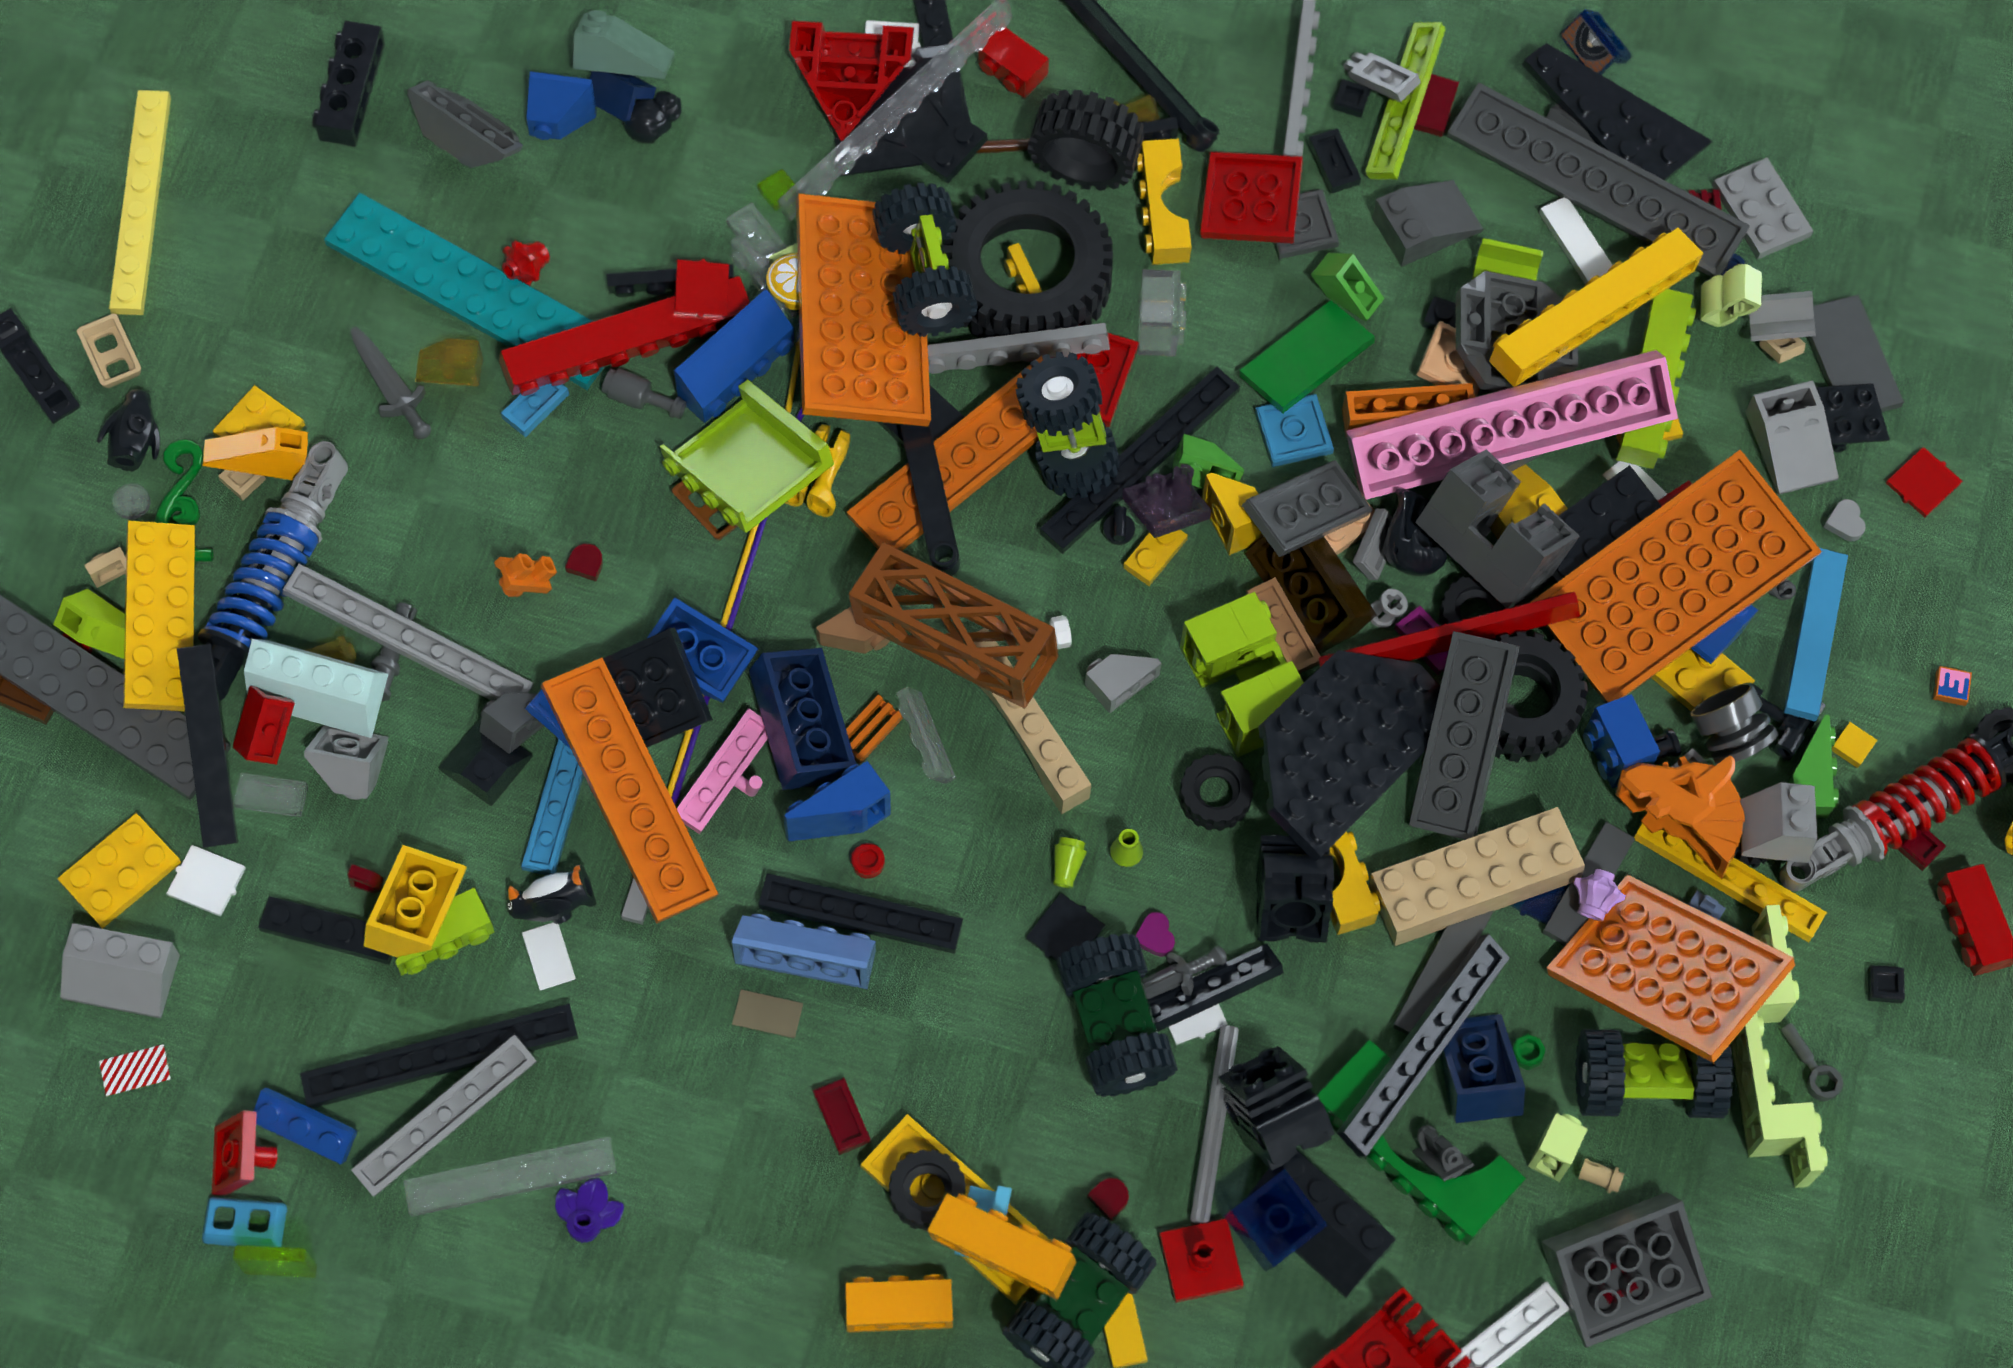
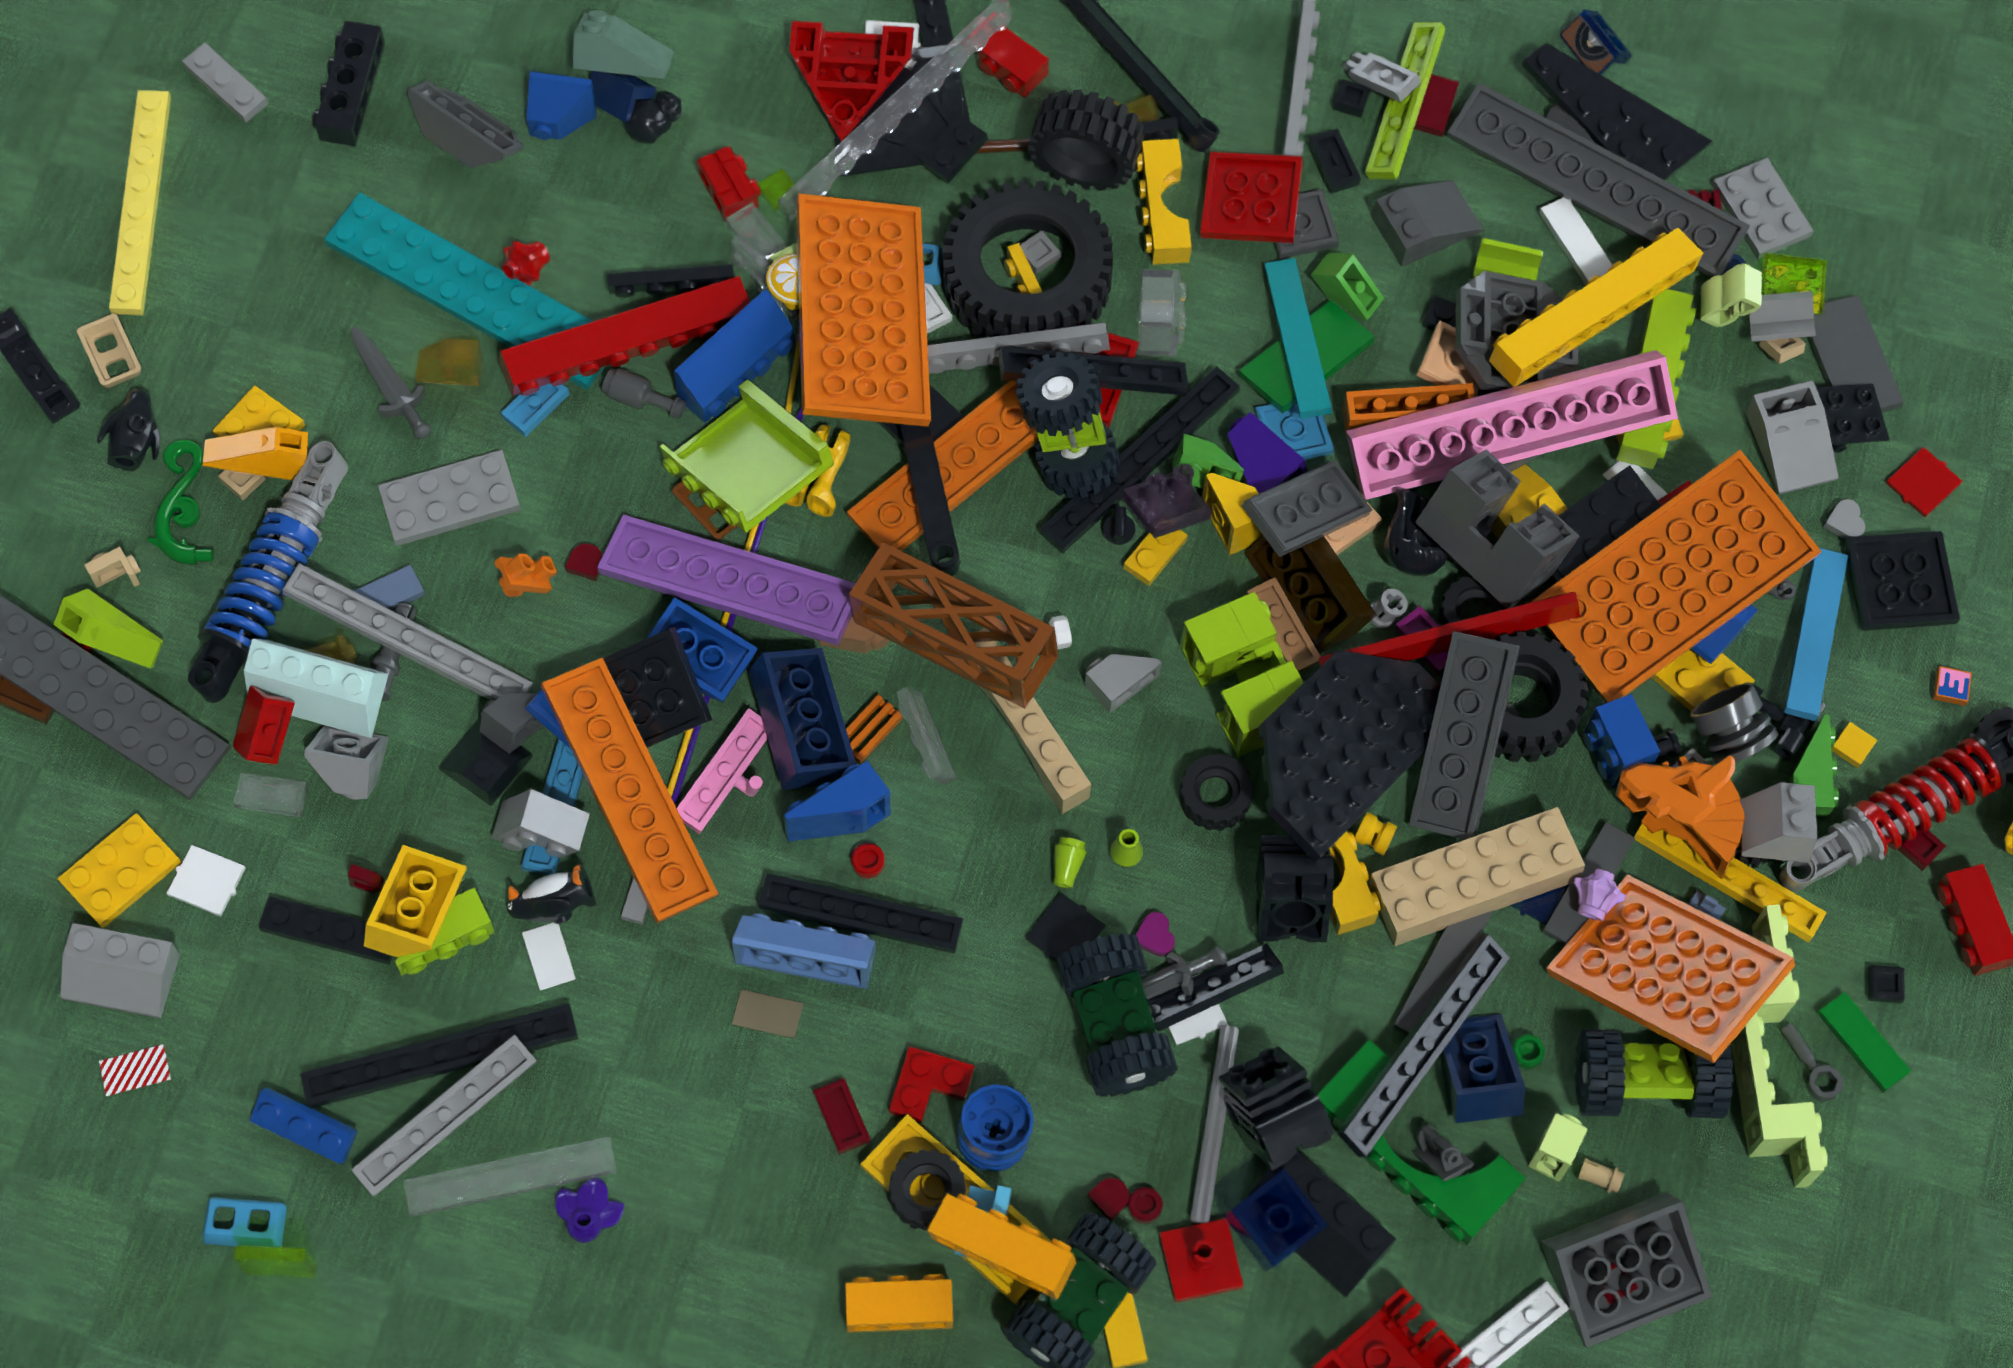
clear piece [112,483,151,519] -> none
yellow plate [123,520,195,711] -> none
black tile [177,644,238,848] -> none
red tile [212,1110,278,1196] -> none
red piece [674,259,729,319] -> none
black plate [872,183,978,337] -> none
light grey tile [1353,508,1393,580] -> none
none -> light grey plate [182,43,268,123]
none -> sand blue tile [354,564,425,611]
none -> light grey plate [378,450,521,546]
none -> light grey brick [492,789,590,858]
none -> medium lavender plate [597,515,856,646]
none -> red brick [697,146,761,223]
none -> red plate [889,1046,975,1123]
none -> blue wheel [956,1084,1034,1172]
none -> black plate [999,347,1189,395]
none -> light grey plate [1020,230,1061,274]
none -> dark red tile [1128,1187,1163,1224]
none -> dark purple slope [1228,412,1308,494]
none -> teal tile [1265,258,1332,419]
none -> yellow wheel [1355,812,1398,856]
none -> clear neon green tile [1761,253,1827,315]
none -> green tile [1817,992,1912,1093]
none -> black plate [1845,531,1960,631]

